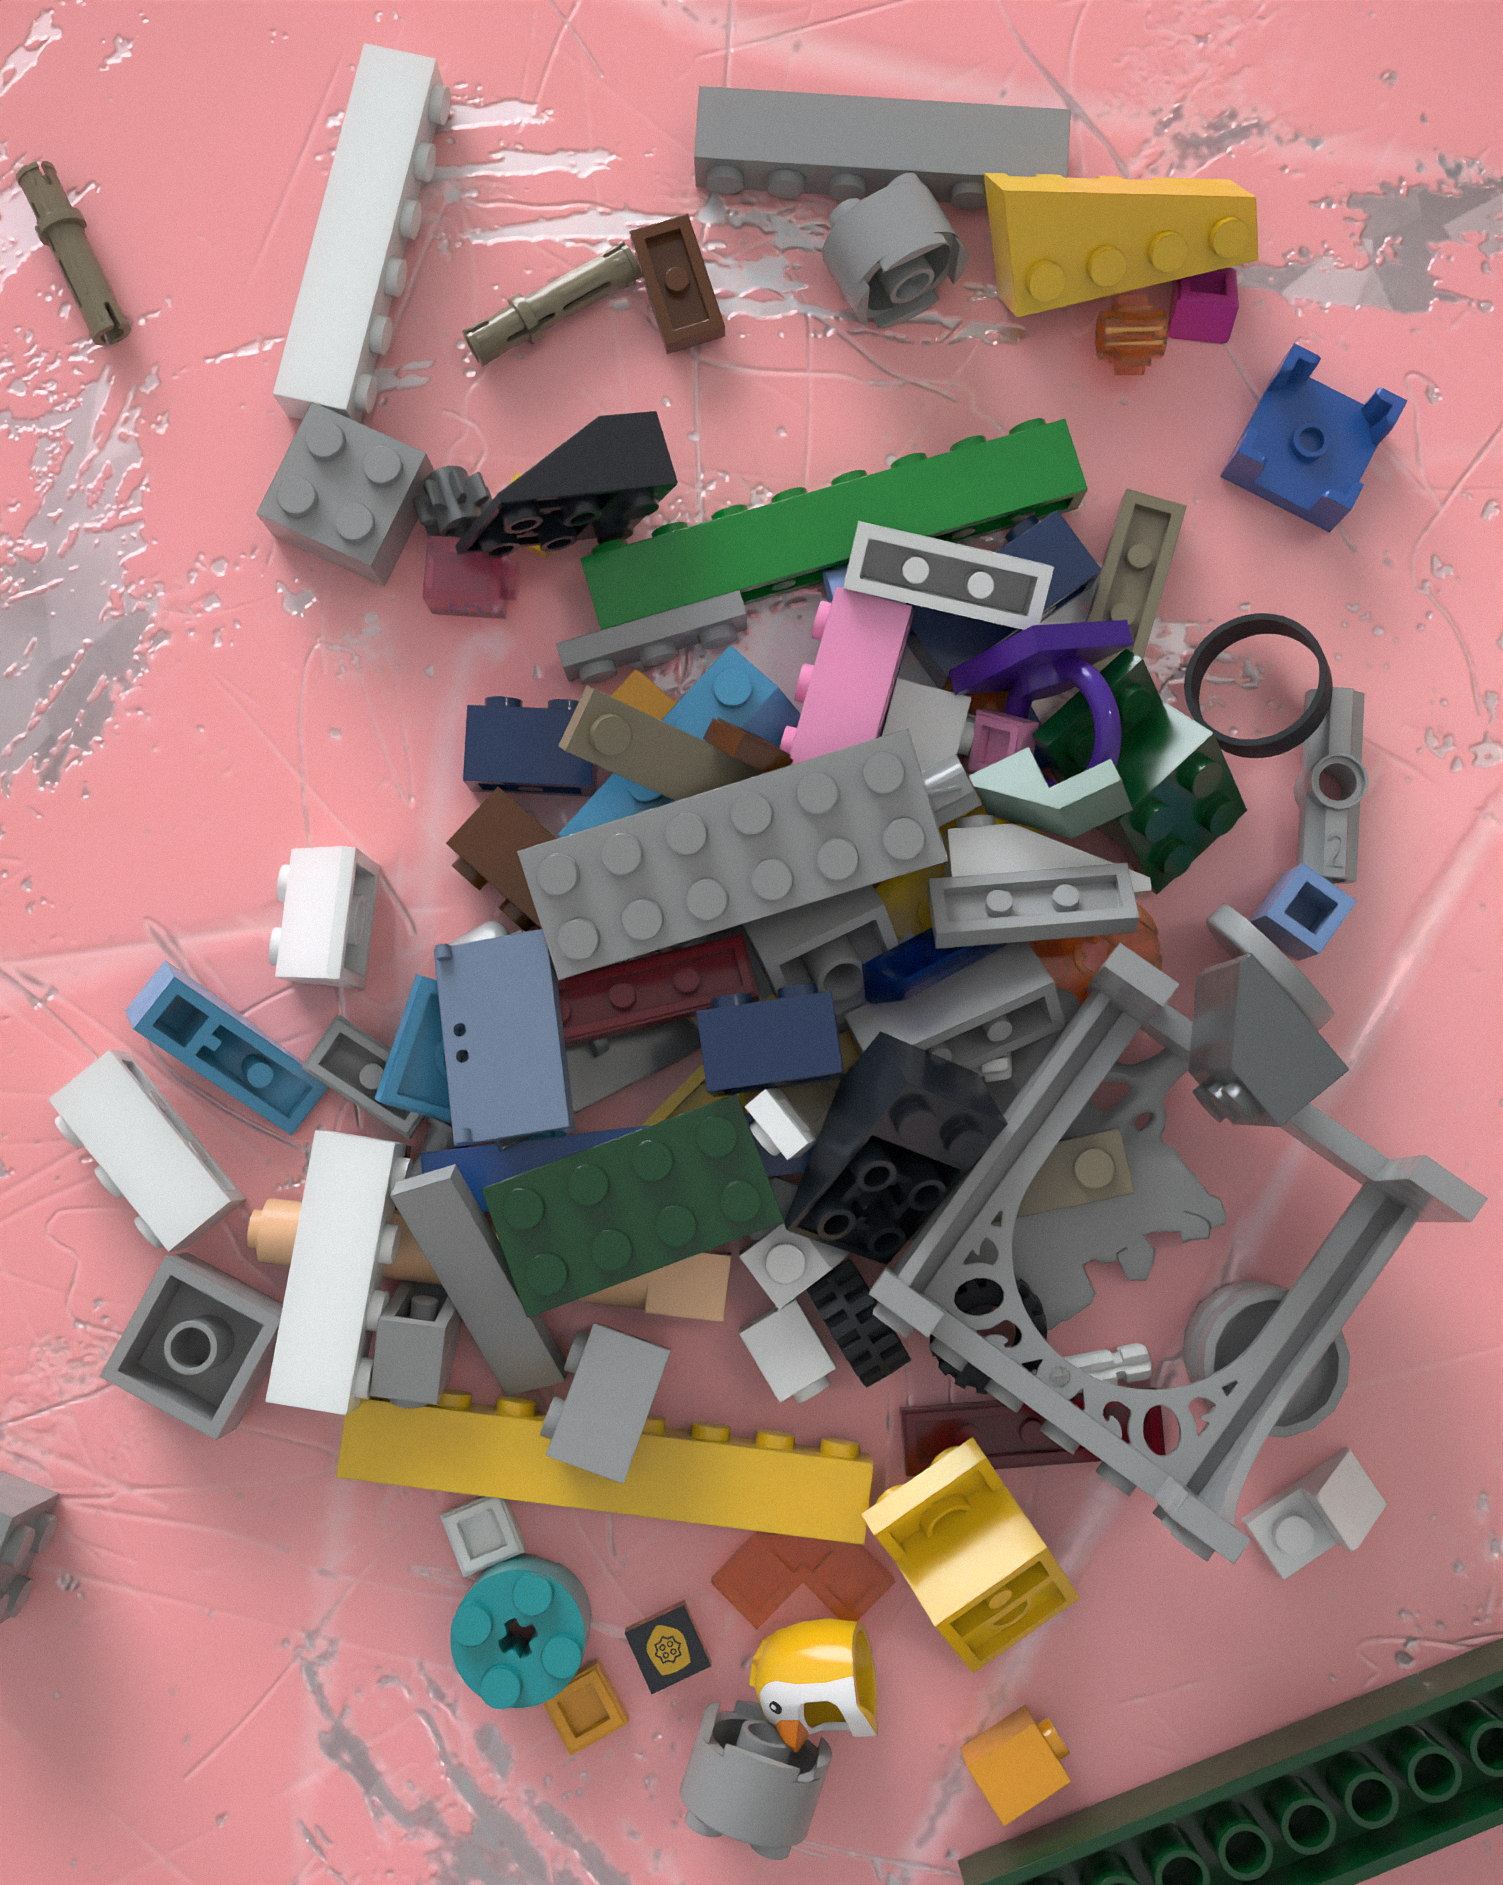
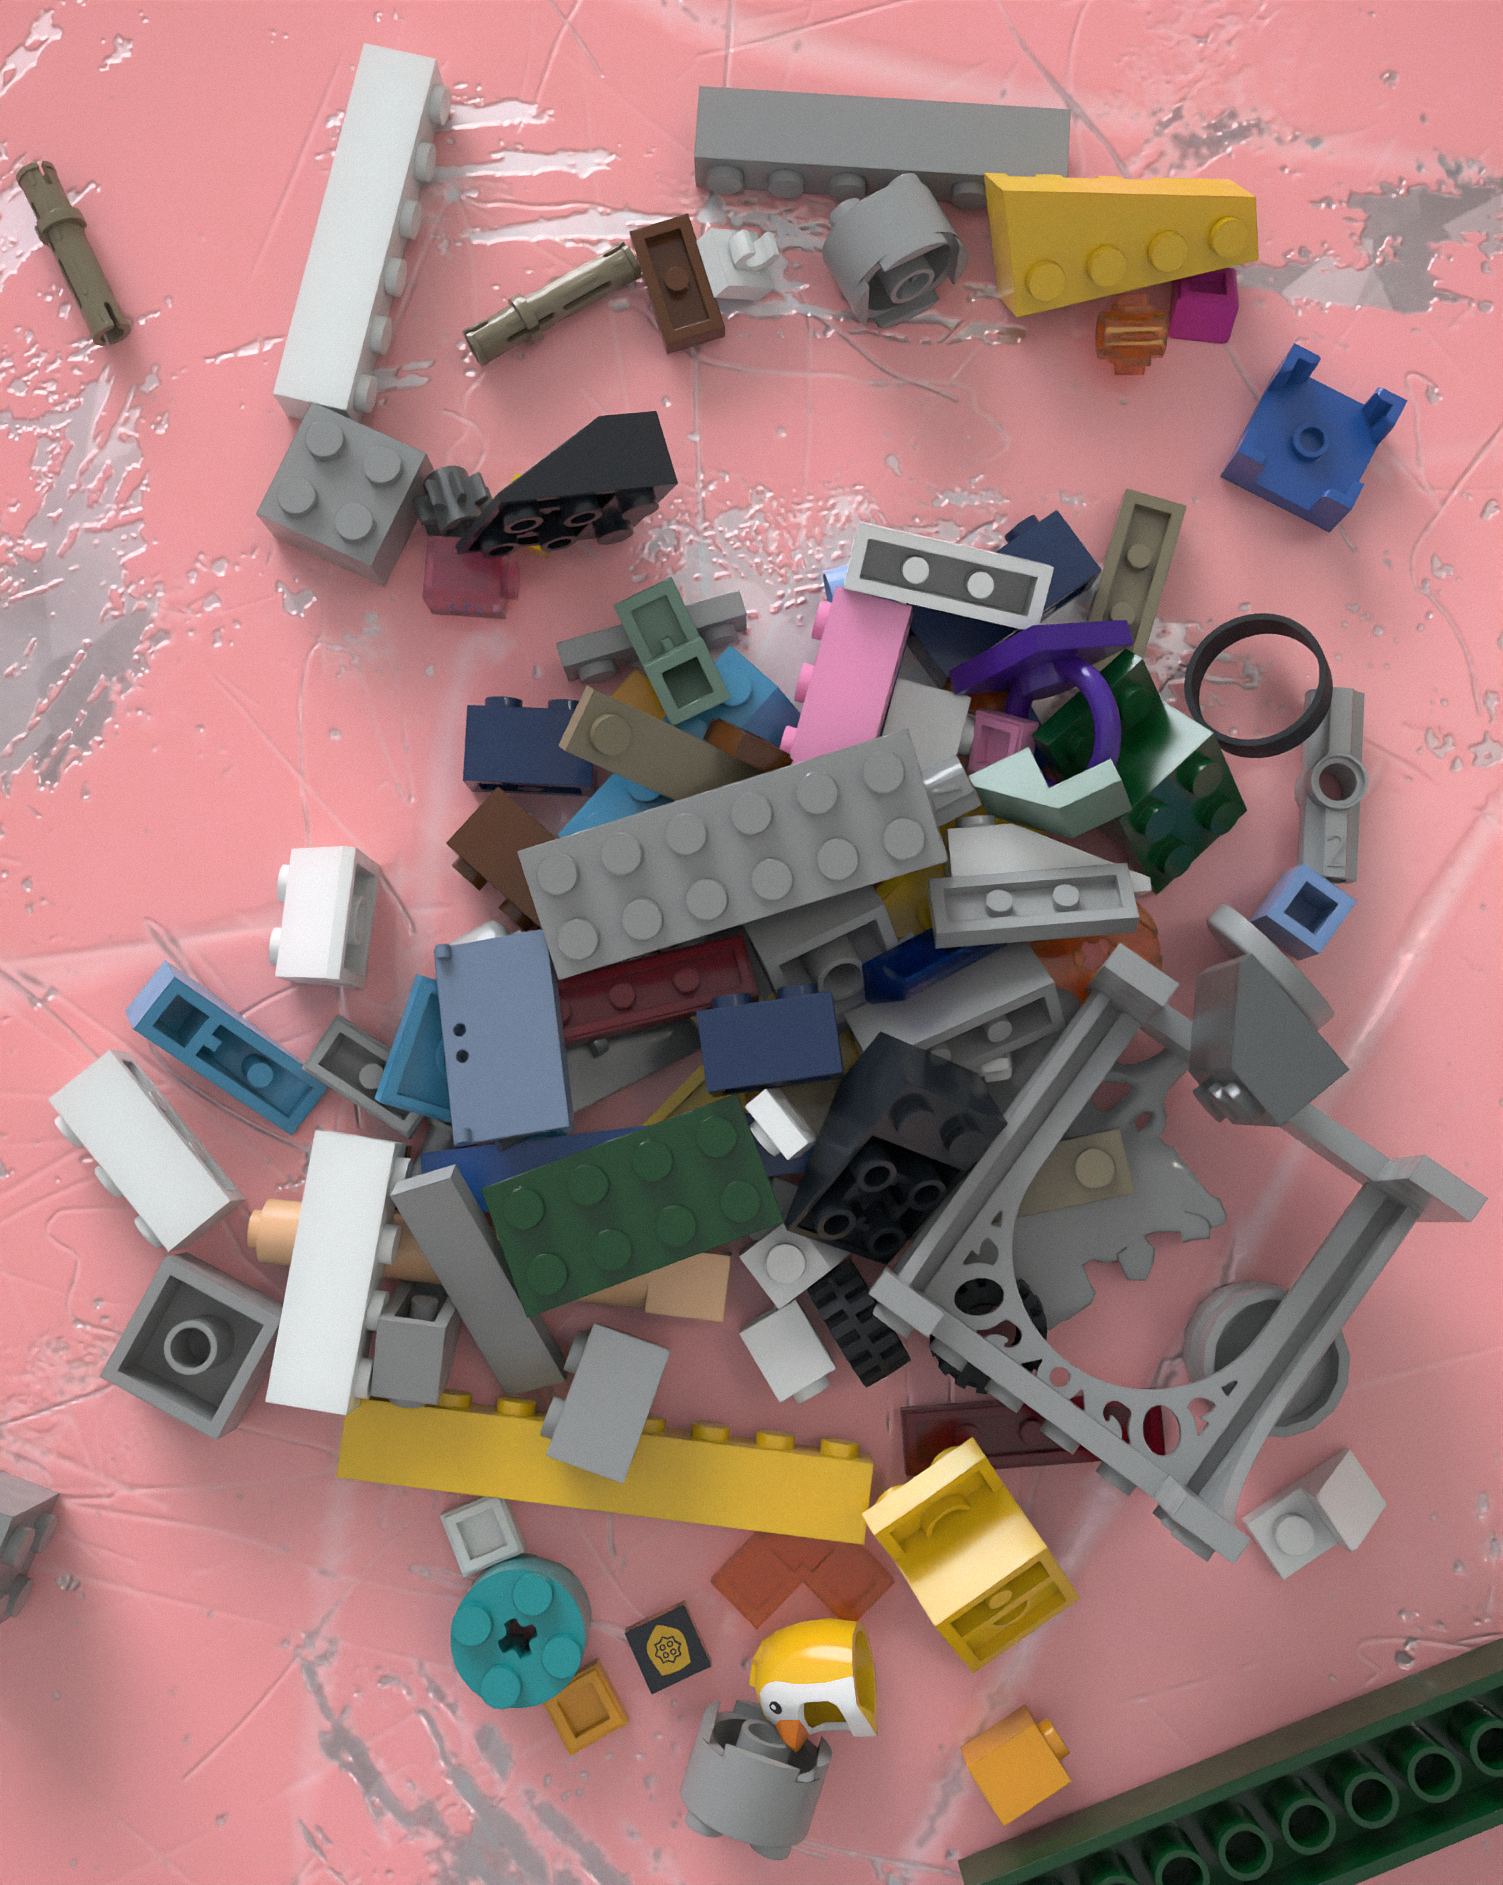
green brick [580,418,1088,630] -> none
white axle [1032,1343,1152,1393] -> none
none -> sand green slope [613,577,731,726]
none -> white tile [696,228,780,300]

